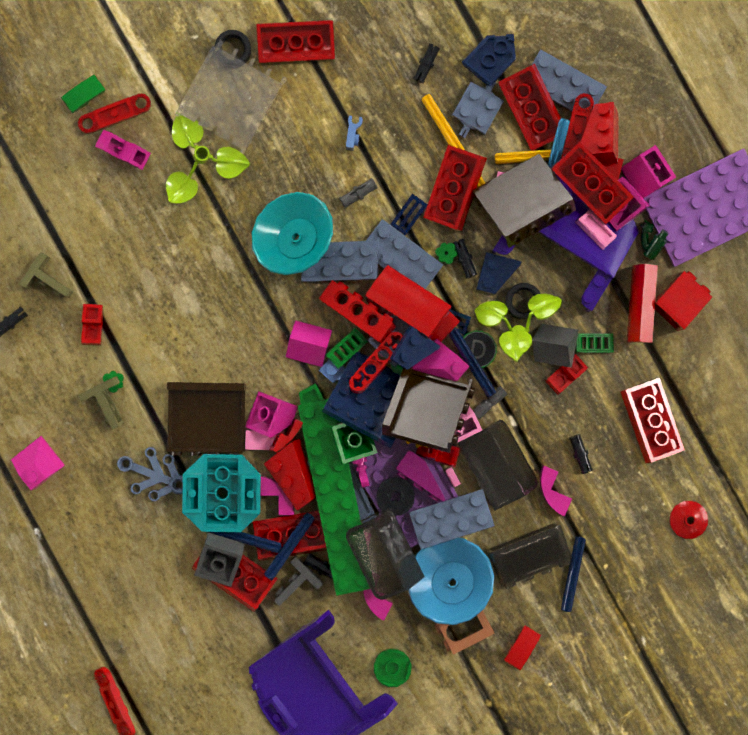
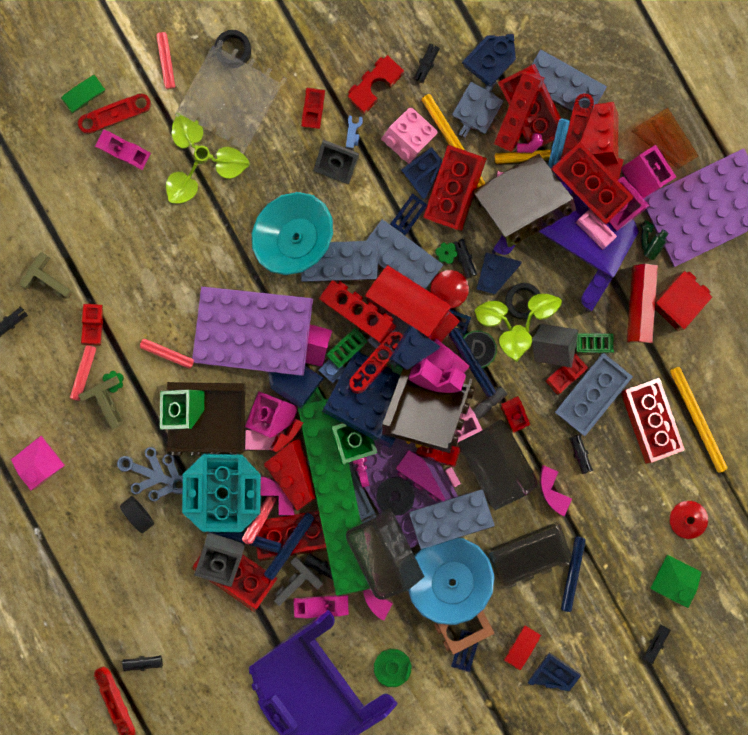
red slope [256,20,335,63] -> none
dark grey pin [339,178,378,208] -> none
none -> coral axle [70,345,96,401]
none -> black tyre [120,496,154,534]
none -> black pin [122,655,163,672]
none -> coral axle [140,339,194,369]
none -> coral axle [156,32,175,89]
none -> green slope [160,390,204,430]
none -> medium lavender plate [192,286,313,376]
none -> coral axle [242,496,277,545]
none -> dark blue tile [268,366,324,409]
none -> dark pink brick [293,595,349,618]
none -> red slope [301,87,326,129]
none -> dark grey slope [313,140,359,184]
none -> red arch [348,55,404,115]
none -> bright pink bracket [381,108,438,164]
none -> dark blue wing [401,147,442,200]
none -> dark pink brick [408,359,466,393]
none -> red dish [431,270,469,308]
none -> clear blue tile [451,629,478,672]
none -> red brick [494,70,545,152]
none -> red slope [501,396,530,433]
none -> dark pink arm [517,133,543,153]
none -> dark blue wing [528,652,581,691]
none -> sand blue plate [555,353,633,436]
none -> clear orange wedge [632,107,698,169]
none -> black pin [642,624,671,664]
none -> green slope [650,555,702,608]
none -> yellow axle [670,367,728,473]

